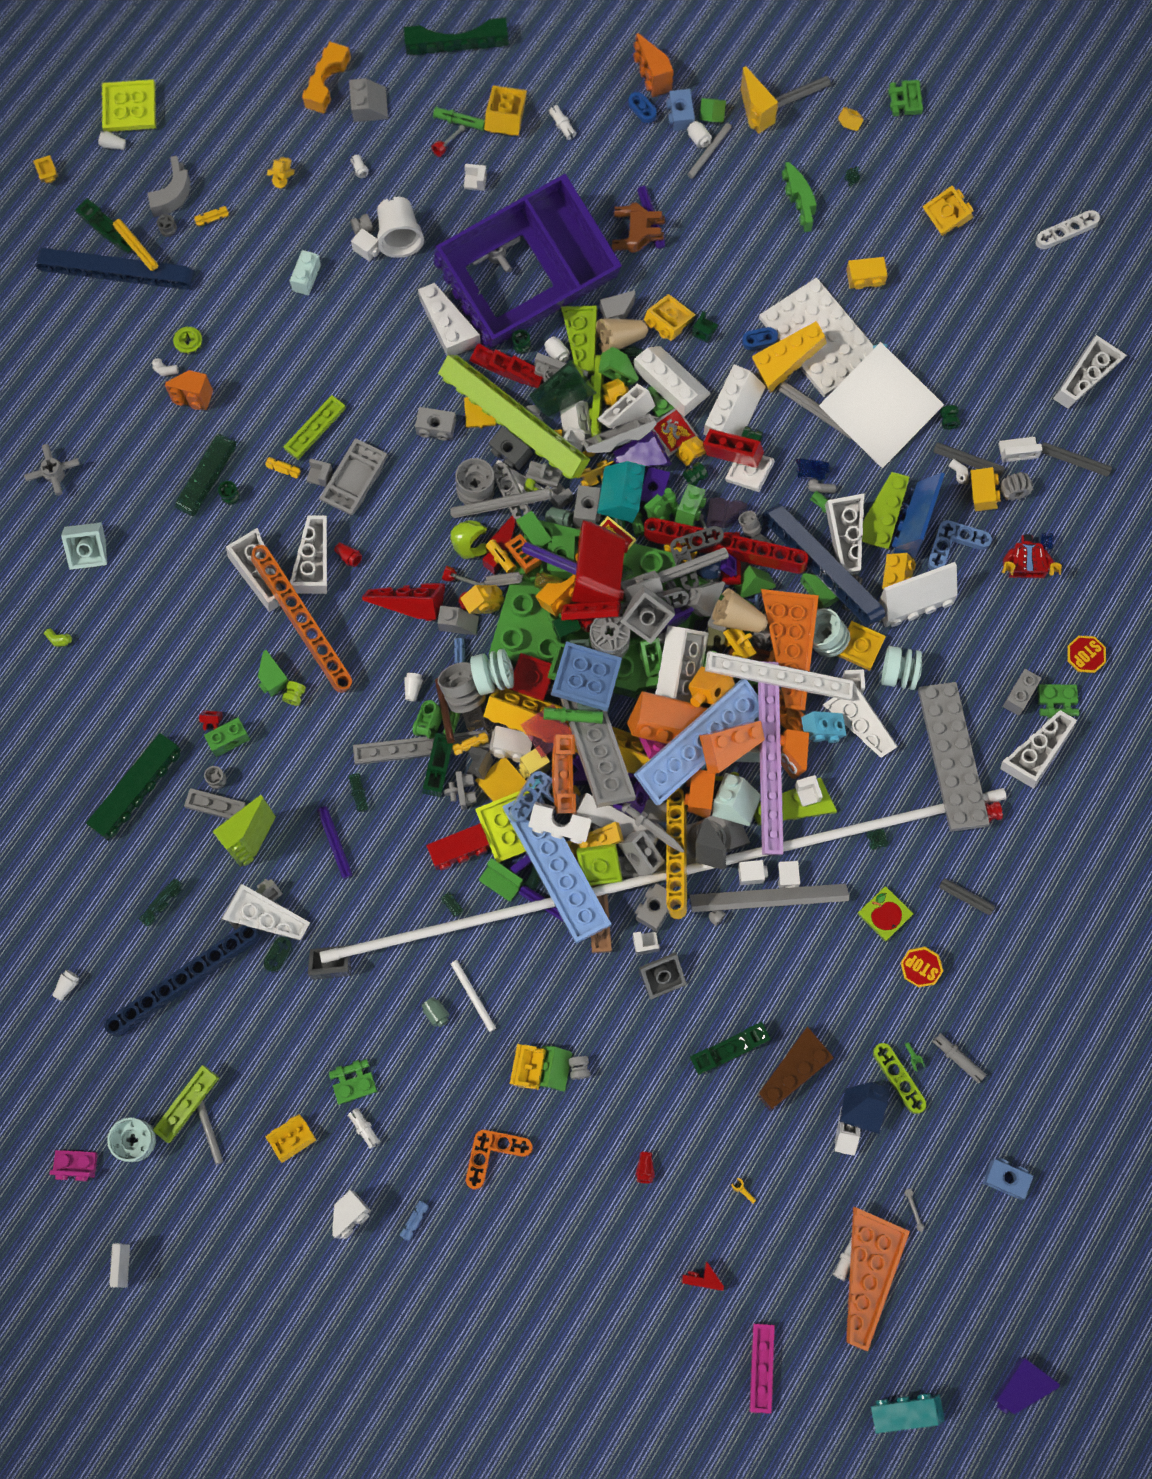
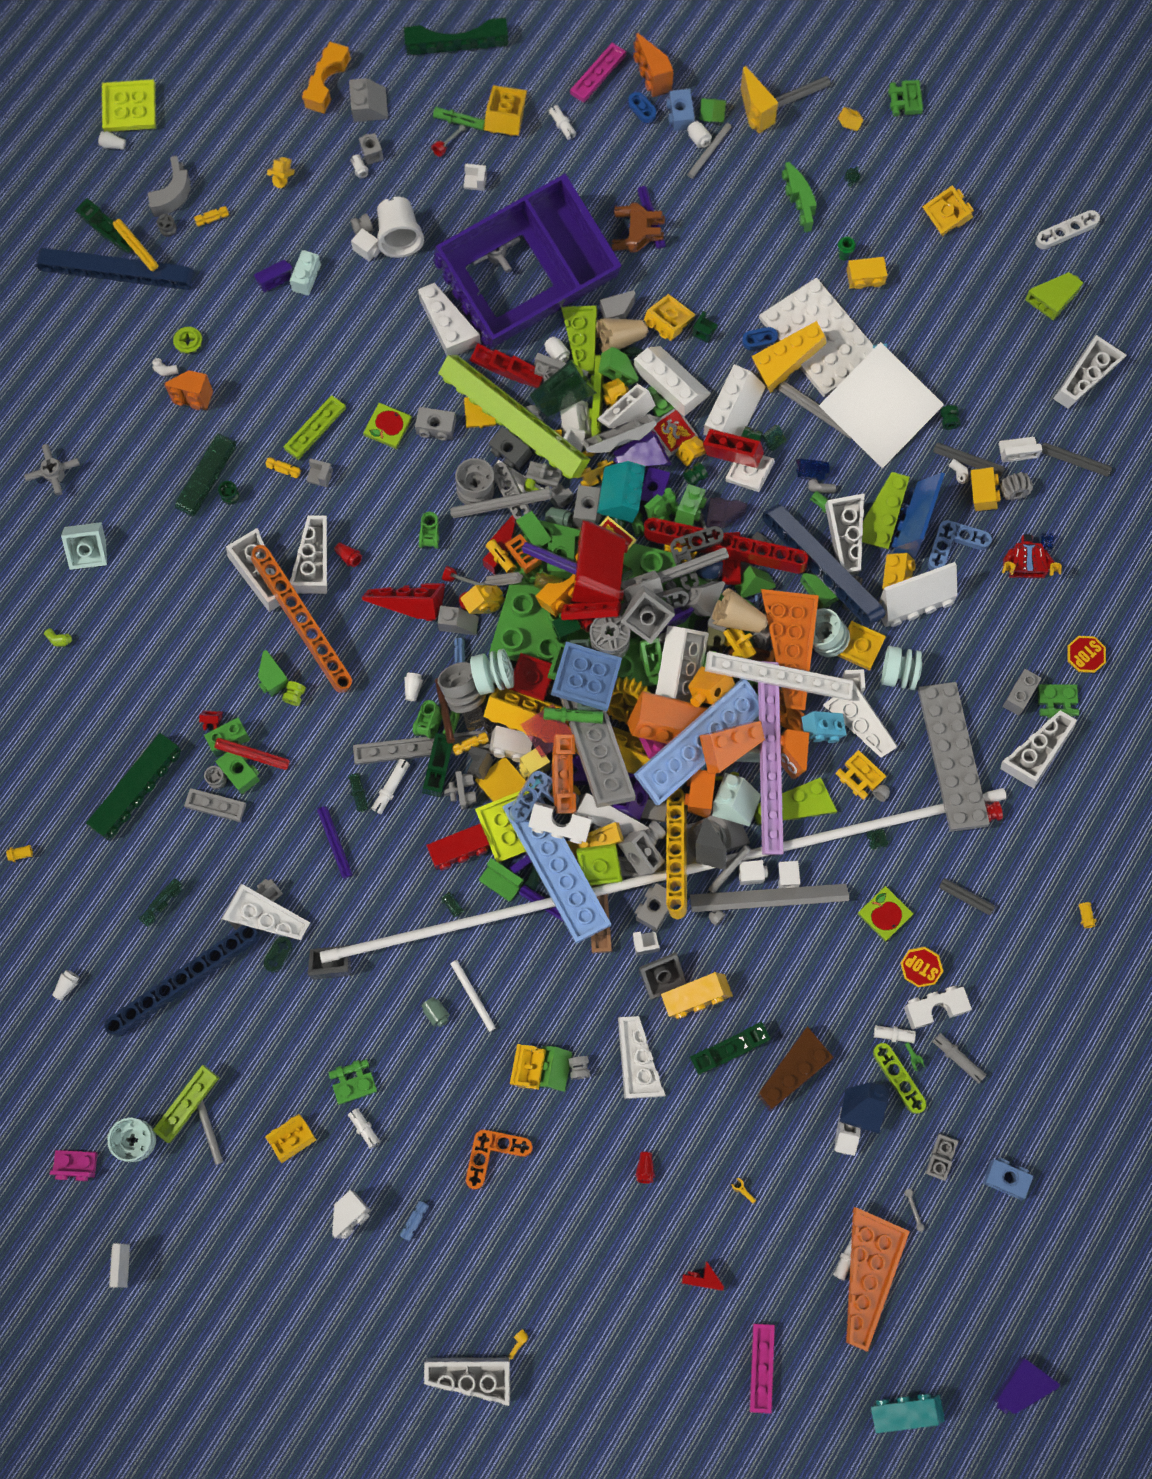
yellow bracket [33,155,59,183] -> none
lime slope [212,795,276,867] -> none
light grey slope [319,438,388,516] -> none
lime piece [450,520,489,559] -> none
dark green wheel [512,329,531,354] -> none
light grey sword [622,803,684,853] -> none
dark purple tile [720,553,737,577] -> none
light grey wheel [739,511,761,537] -> none
white panel [795,775,823,807] -> none
none -> yellow pin [6,845,33,862]
none -> red axle [214,738,290,770]
none -> bright green brick [215,752,260,795]
none -> dark purple panel [254,259,293,293]
none -> light grey brick [359,133,384,165]
none -> tile [363,403,412,449]
none -> white pin [371,759,410,814]
none -> bright green piece [419,512,439,549]
none -> white wedge [424,1358,510,1406]
none -> yellow hand [508,1330,528,1360]
none -> dark pink plate [570,43,626,103]
none -> yellow gear [607,676,651,725]
none -> white wing [618,1016,666,1099]
none -> yellow wedge [661,972,733,1019]
none -> light grey bar [708,845,751,893]
none -> clear green plate [762,424,786,451]
none -> yellow plate [835,750,887,800]
none -> green cone [838,236,856,261]
none -> light grey hinge [873,785,890,802]
none -> white pin [874,1025,916,1044]
none -> white arch [904,985,972,1030]
none -> light grey slope [926,1133,959,1181]
none -> lime slope [1025,272,1084,321]
none -> yellow pin [1078,902,1097,928]

